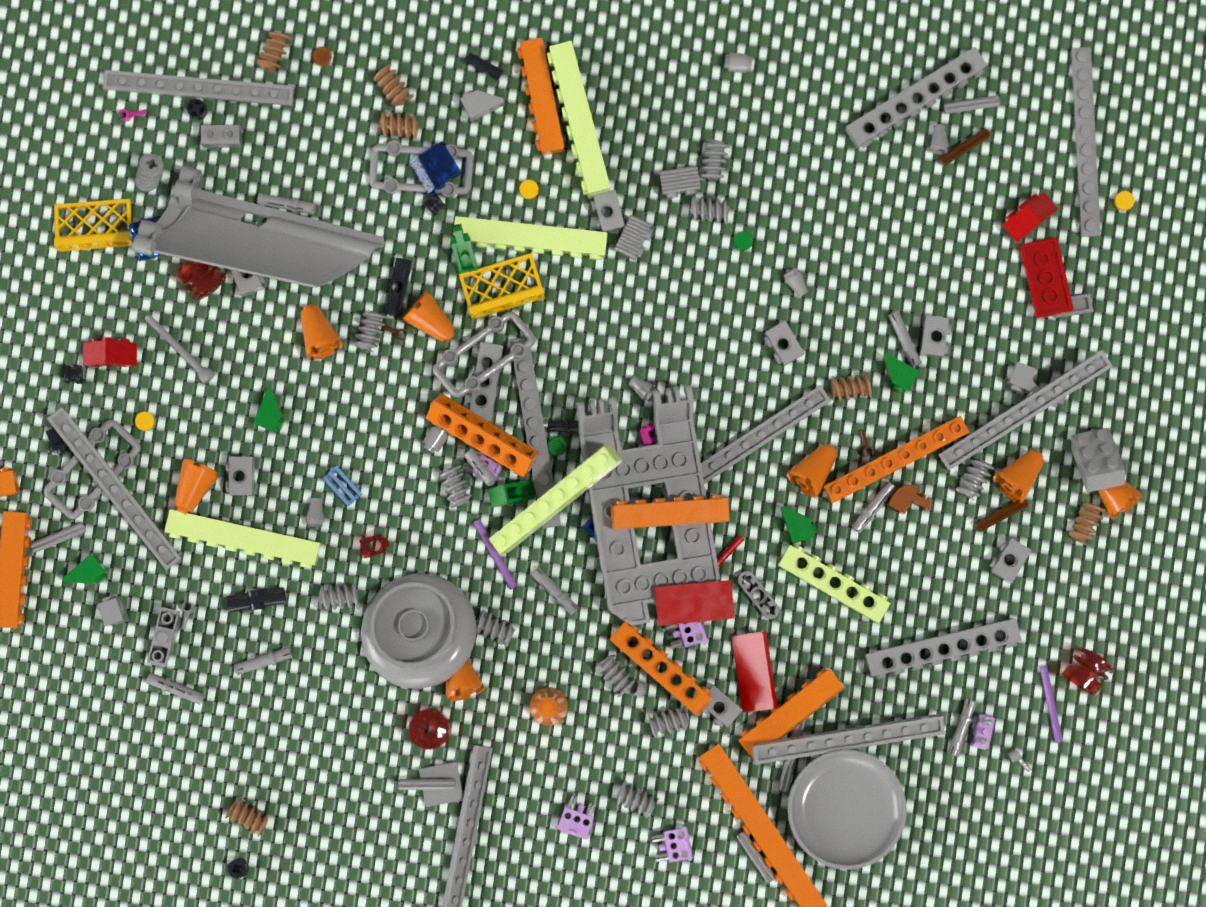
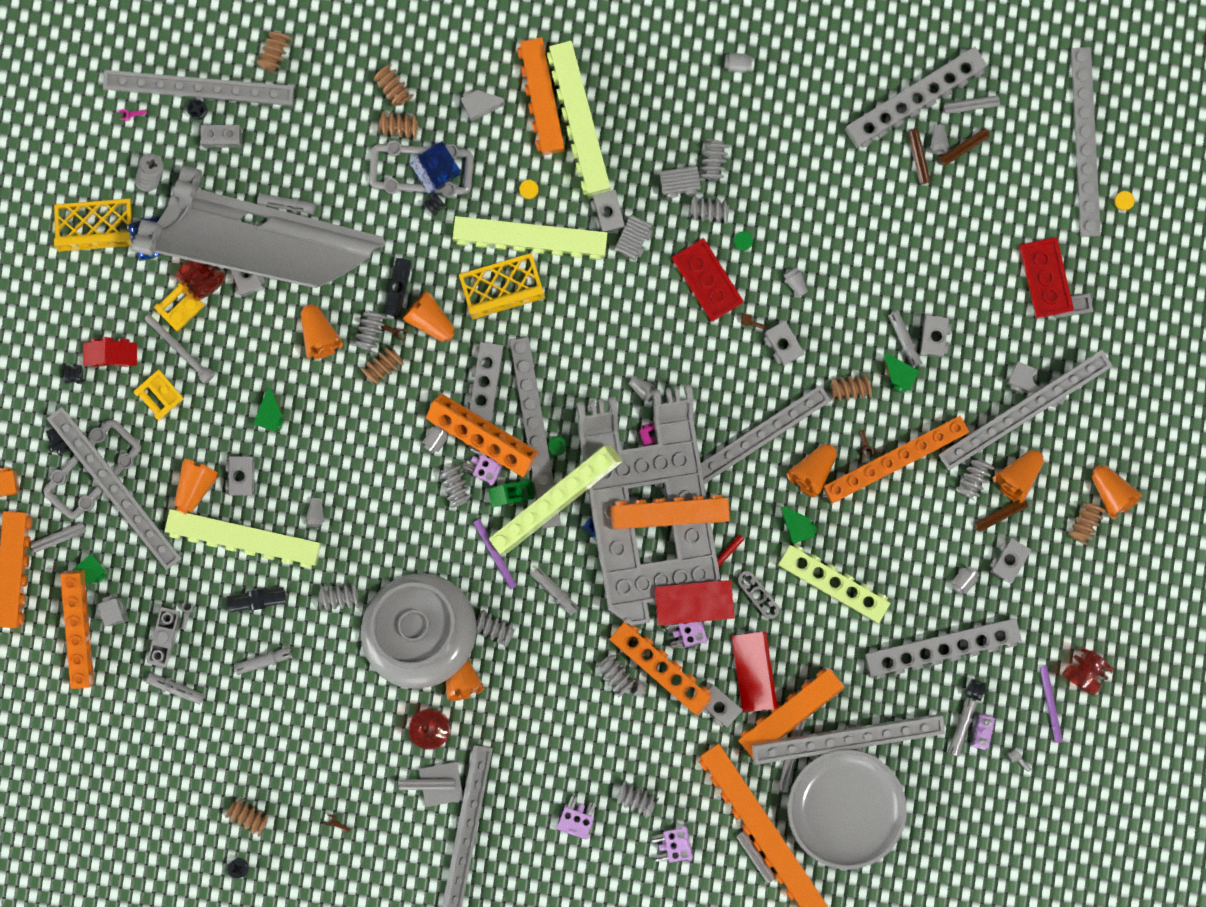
yellow tile [135,412,155,431] -> none
dark orange tile [313,47,332,67] -> none
medium blue tile [322,465,362,507] -> none
clear red brick [359,533,390,559] -> none
light grey bar [433,312,536,398] -> none
green hinge [451,224,478,274] -> none
light grey pin [464,449,497,486] -> none
black pin [465,52,504,81] -> none
orange cone [530,687,568,726] -> none
black pin [548,419,578,434] -> none
light grey piece [649,706,690,737] -> none
light grey pin [851,481,896,533] -> none
dark orange brick [887,485,933,515] -> none
red brick [1003,192,1058,242] -> none
light grey brick [1071,428,1125,492] -> none
none -> orange brick [60,569,94,689]
none -> yellow plate [133,370,184,421]
none -> yellow plate [154,281,205,332]
none -> reddish brown hand [324,815,351,833]
none -> medium nougat piece [360,346,404,385]
none -> red tile [671,238,744,322]
none -> reddish brown hand [741,314,767,330]
none -> reddish brown axle [908,129,930,185]
none -> light grey brick [951,565,979,595]
none -> black wheel [965,678,987,701]

